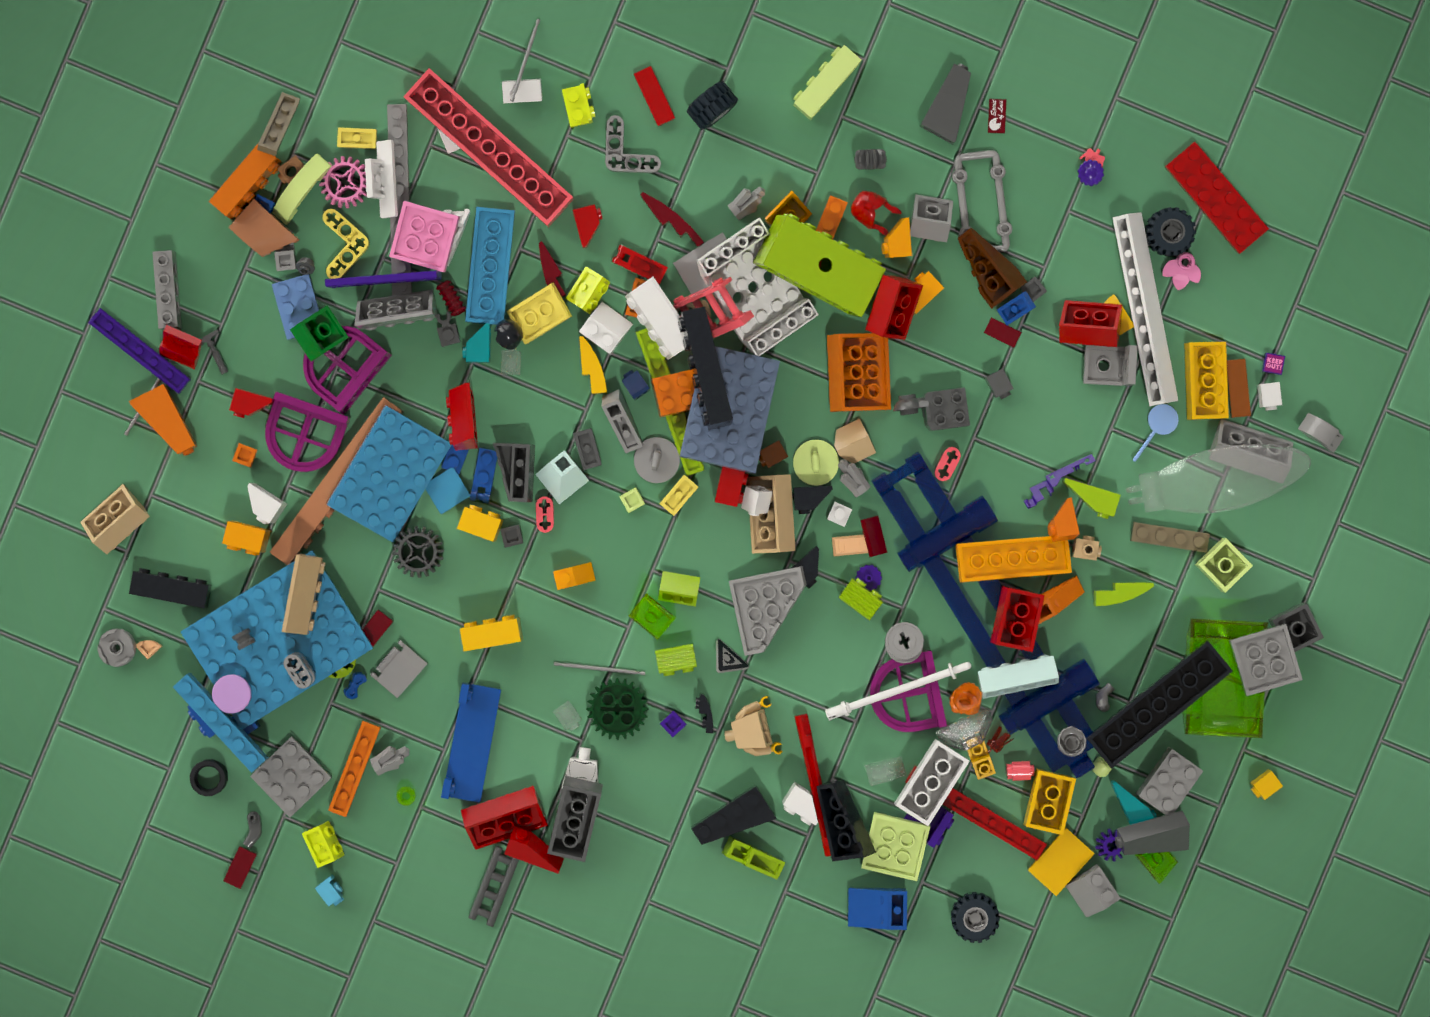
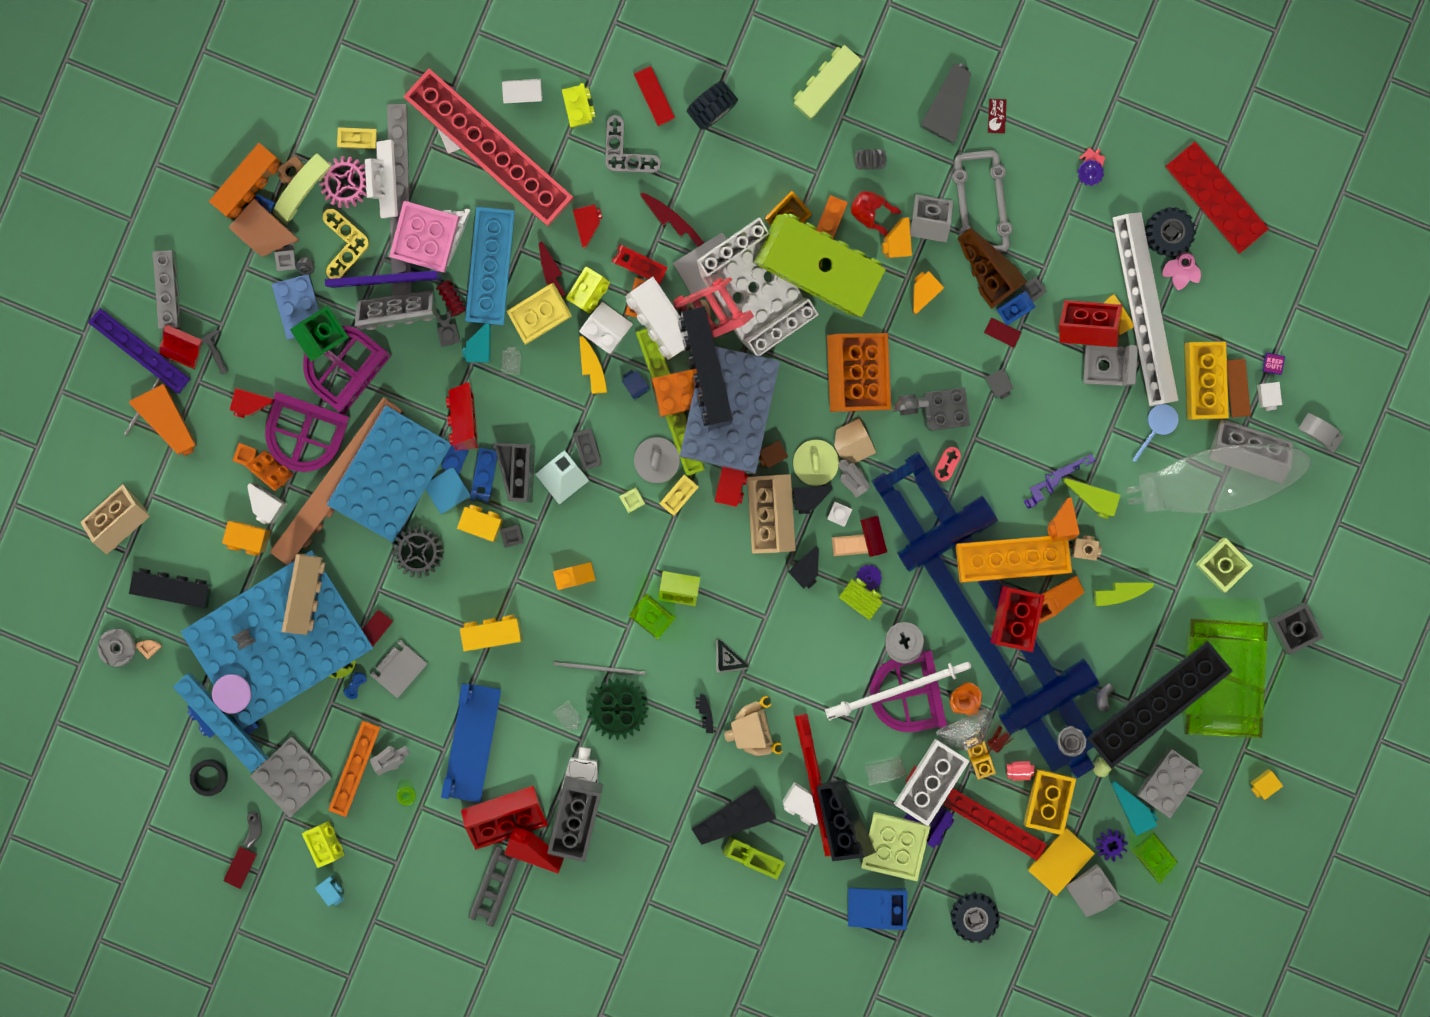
dark tan plate [257,92,300,156] -> none
light grey connector [284,652,316,688] -> none
black hair [494,319,523,350] -> none
light grey piece [510,19,540,102] -> none
coral beam [536,496,554,533] -> none
light grey slope [601,390,643,453] -> none
lime brick [655,643,697,676] -> none
dark purple plate [660,710,687,737] -> none
light grey rock [727,187,765,221] -> none
light grey plate [729,566,806,656] -> none
white brick [741,485,772,516] -> none
red brick [865,275,923,340] -> none
light aqua brick [978,655,1059,699] -> none
dark grey slope [1115,811,1190,855] -> none
dark tan plate [1130,522,1210,553] -> none
light grey plate [1229,624,1303,696] -> none
none -> orange hinge [245,450,294,491]

